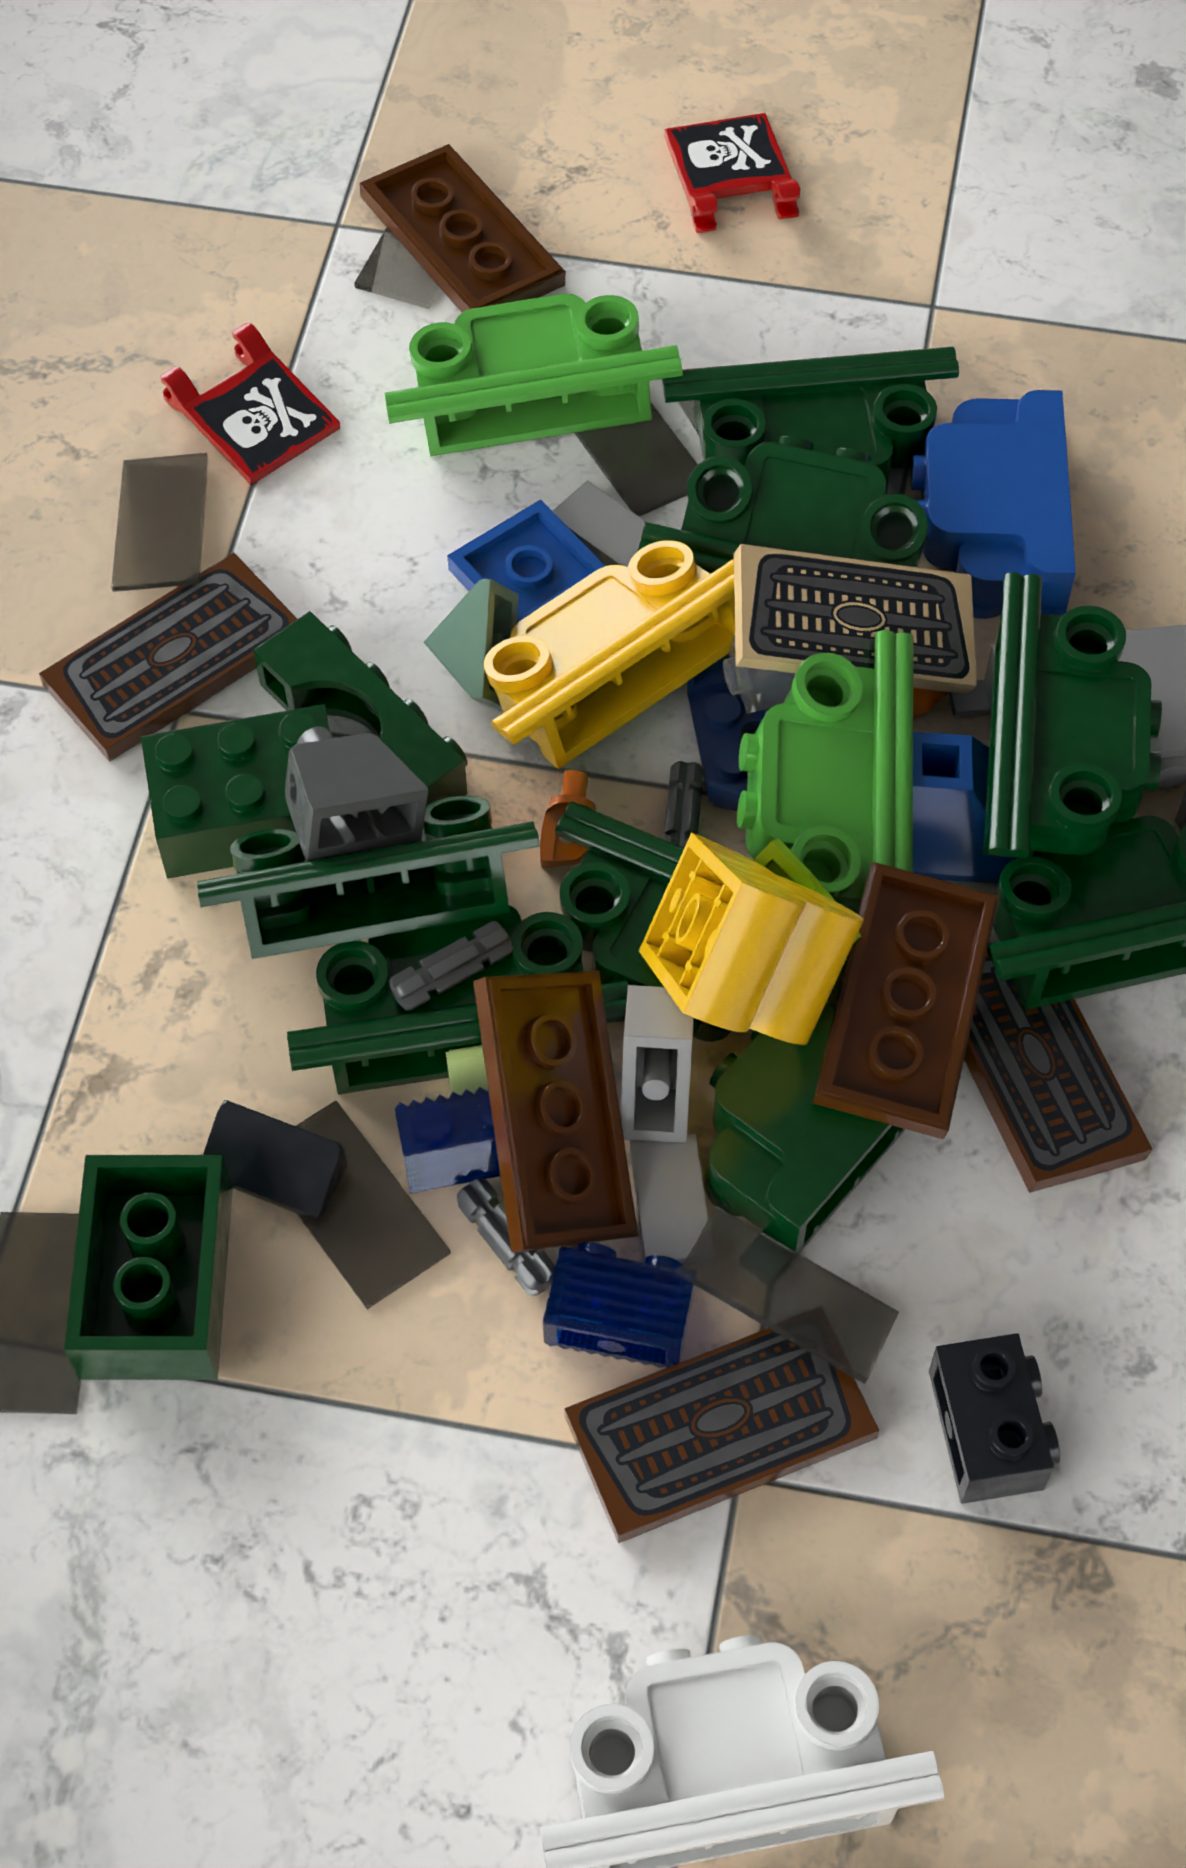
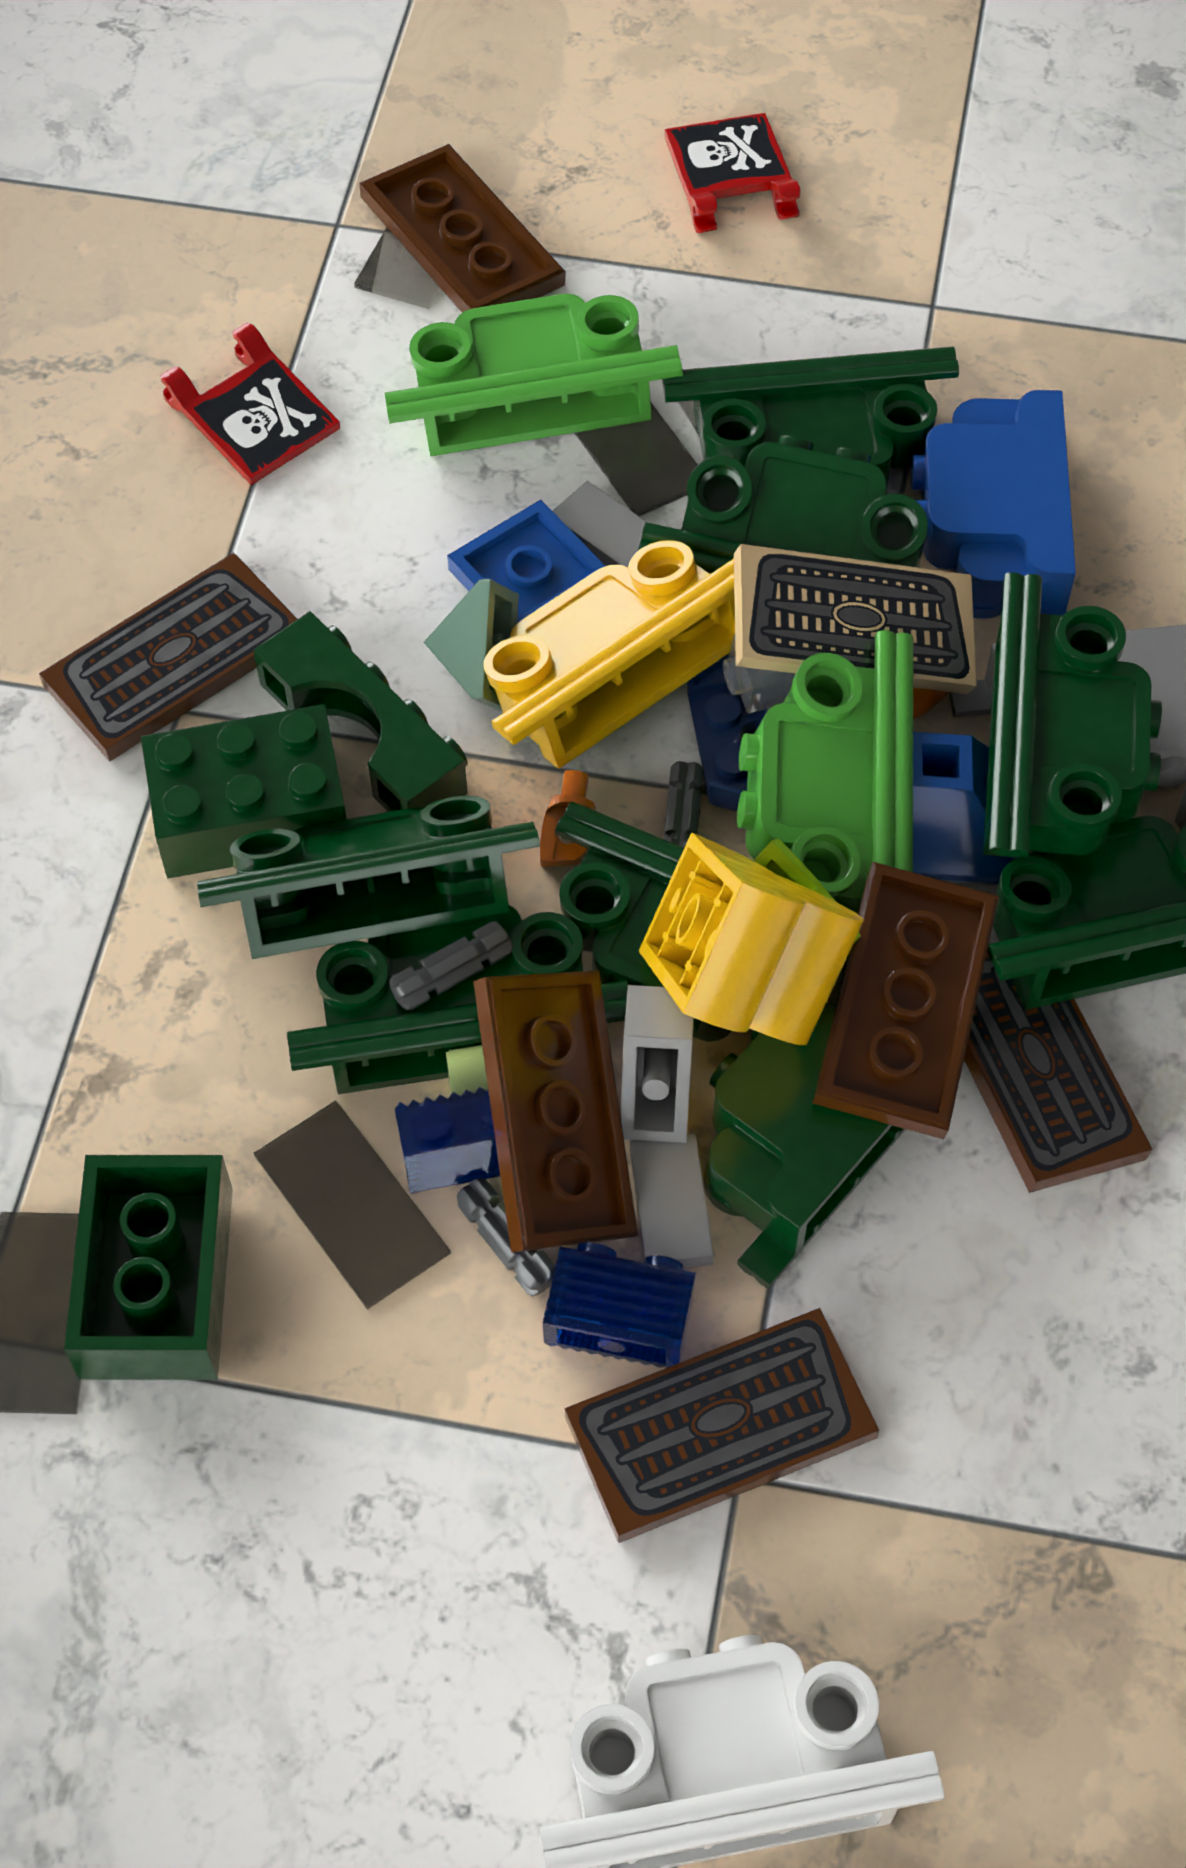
clear smoke piece [111,453,208,592] -> none
black slope [203,1100,347,1222] -> none
dark grey torso [285,727,428,861] -> none
clear smoke piece [677,1206,899,1384] -> none
black brick [929,1333,1060,1504] -> none

